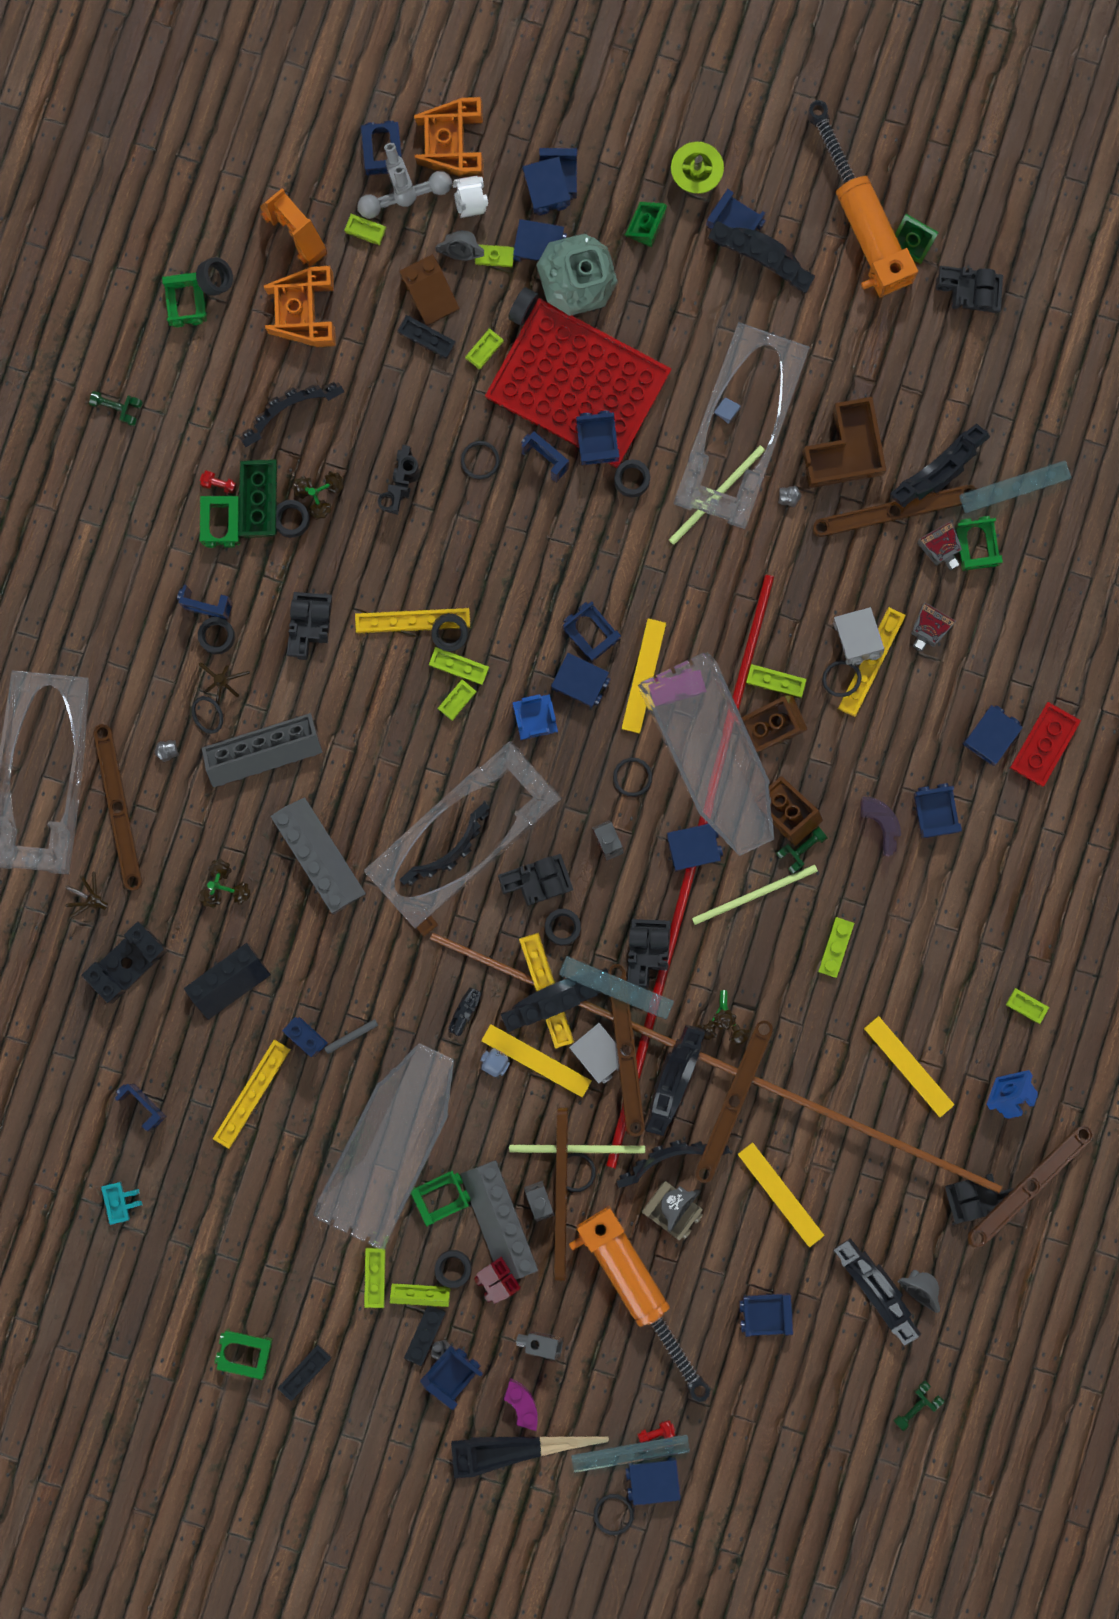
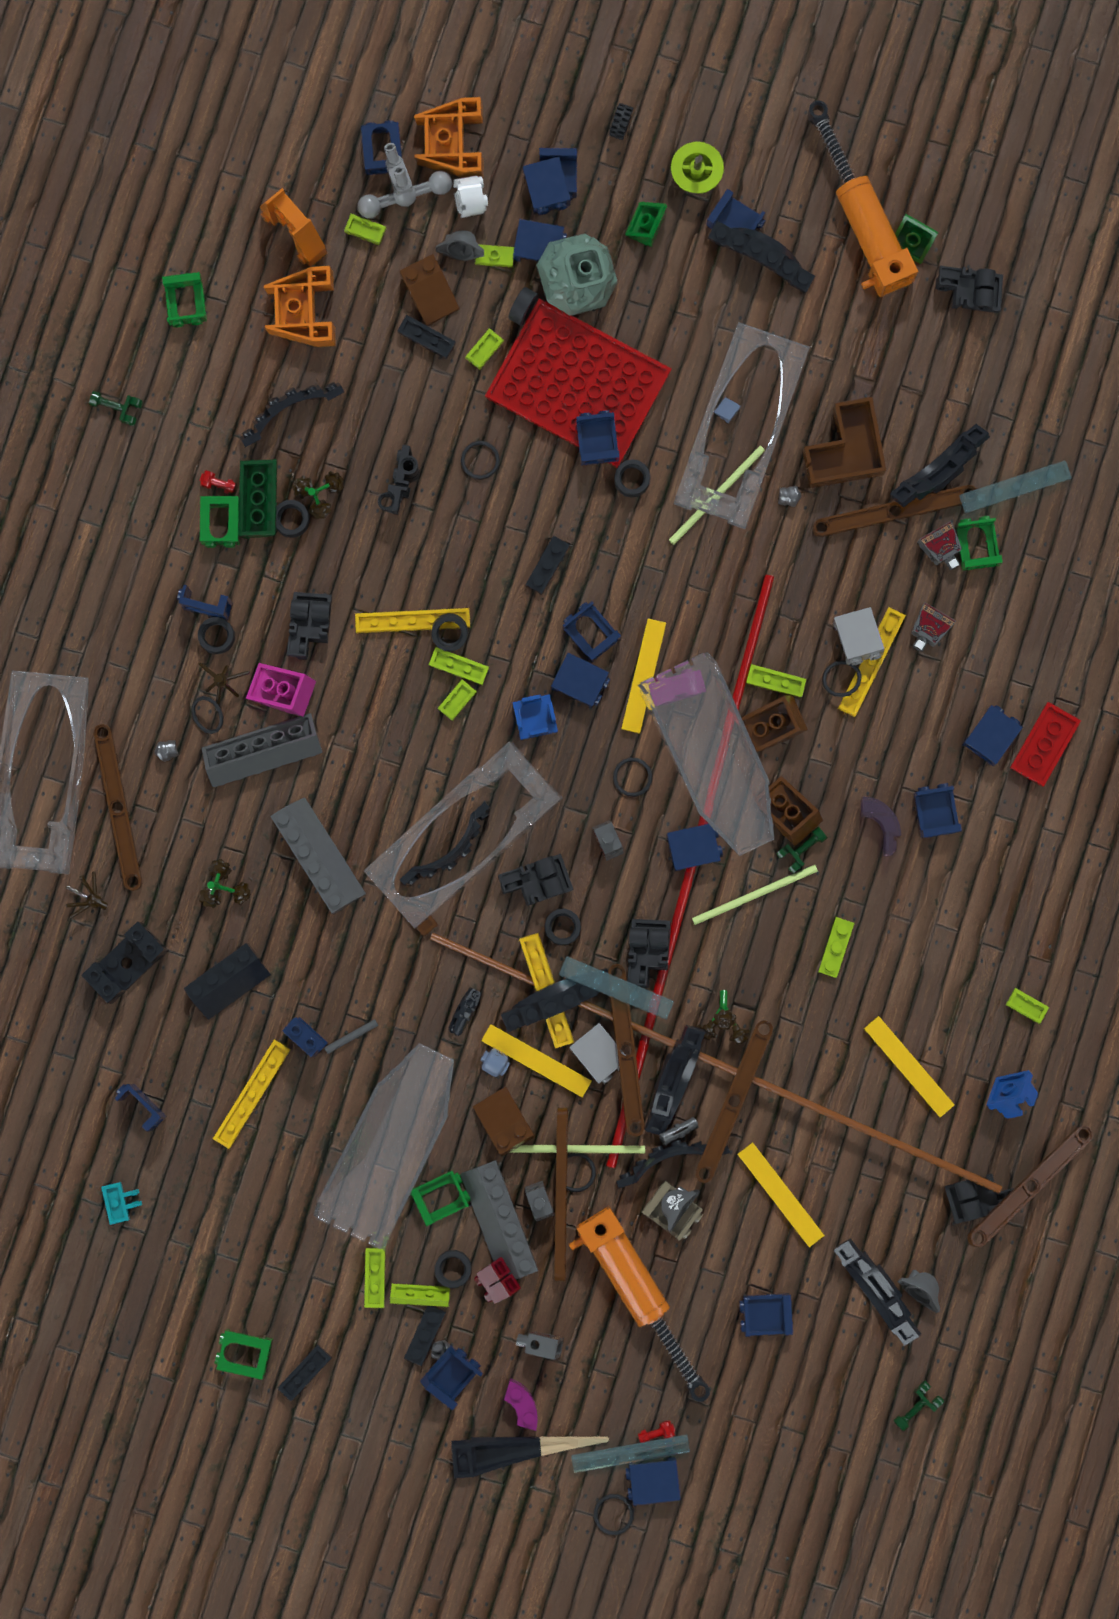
black tyre [196,257,233,296] -> none
dark blue panel [521,432,569,483] -> none
none -> dark pink slope [246,663,316,717]
none -> reddish brown slope [473,1087,536,1157]
none -> black plate [525,535,570,595]
none -> black tyre [609,103,634,140]
none -> dark grey pin [659,1117,699,1145]

